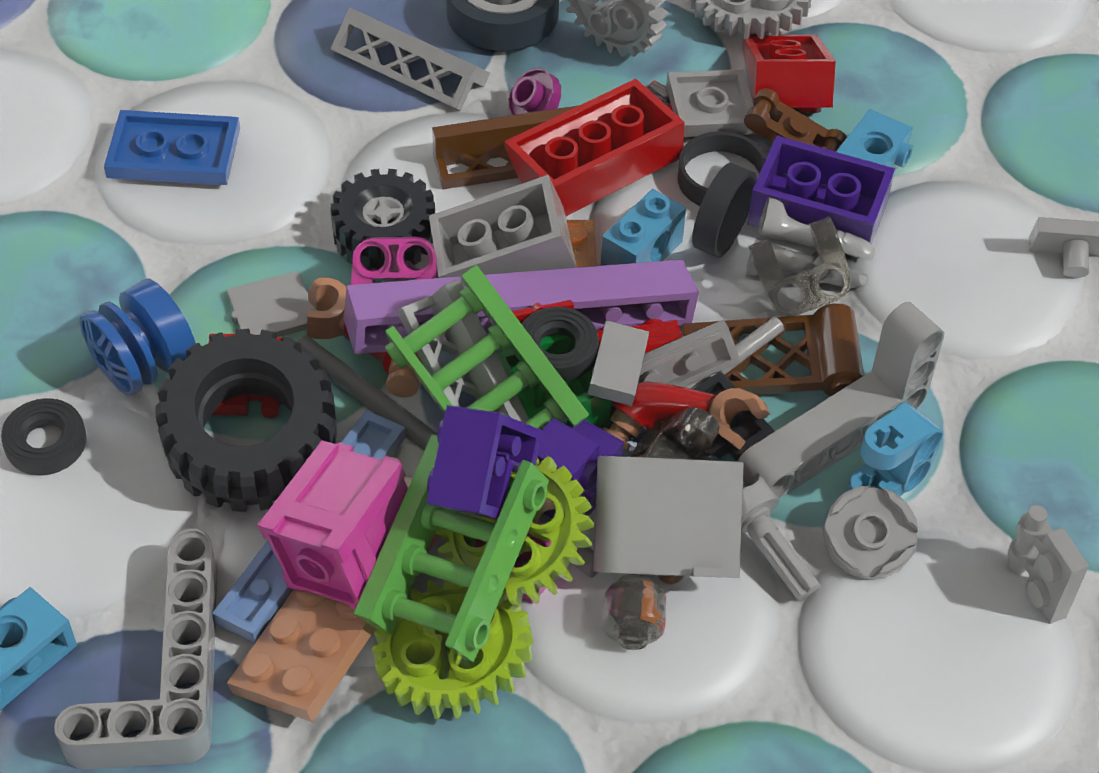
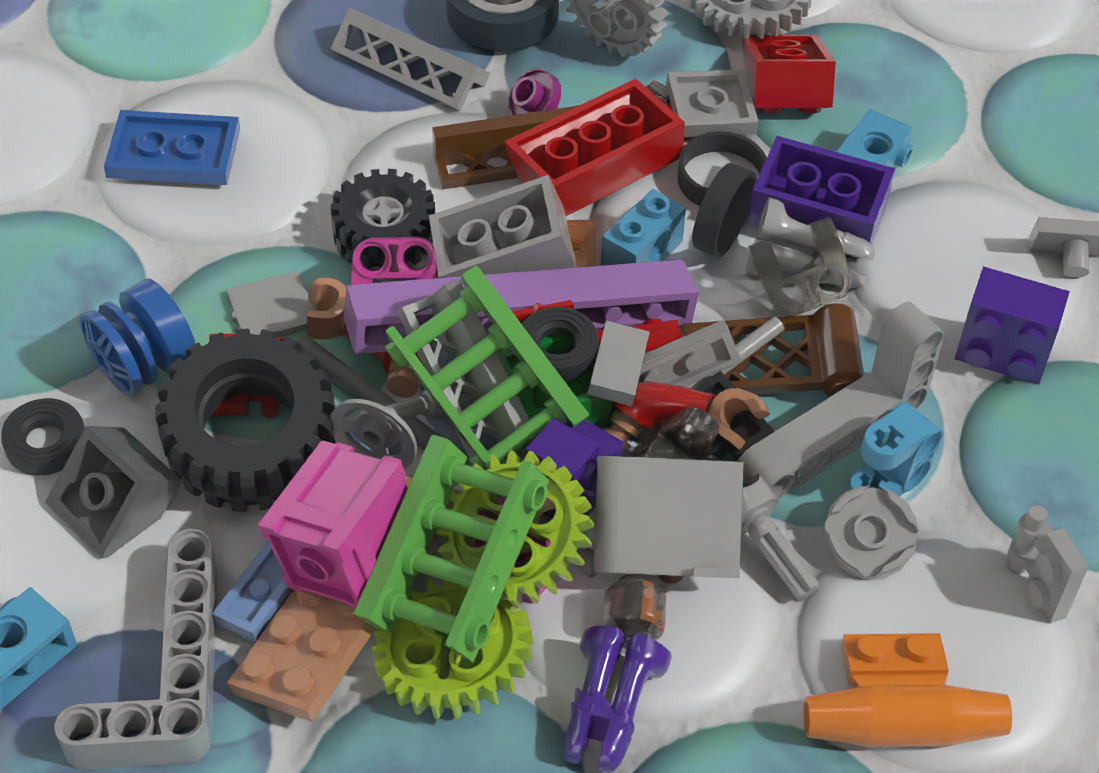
dark purple brick [426,405,543,519] -> none
reddish brown plate [744,88,847,152] -> none
none -> dark grey slope [45,426,182,558]
none -> light grey dish [330,390,477,469]
none -> dark purple piece [564,625,672,773]
none -> orange plate [803,633,1012,747]
none -> dark purple brick [954,266,1070,385]

